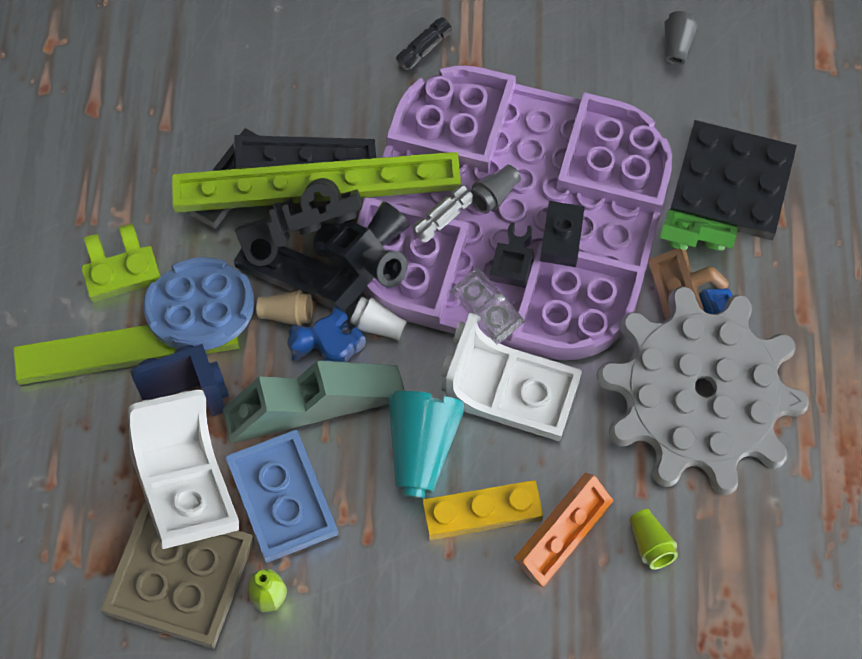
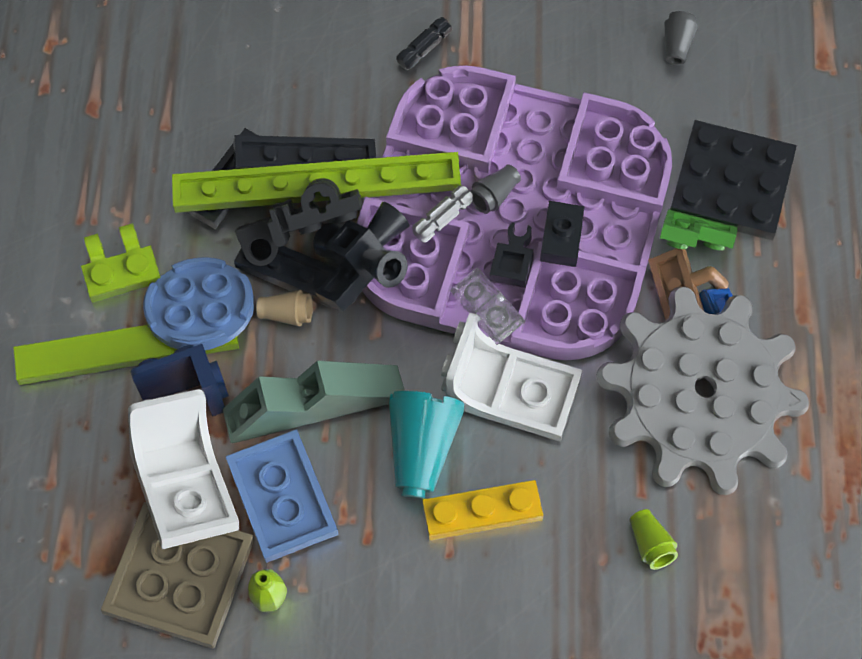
blue animal [287,307,366,365] -> none
white cone [350,297,407,341] -> none
orange plate [513,473,614,587] -> none

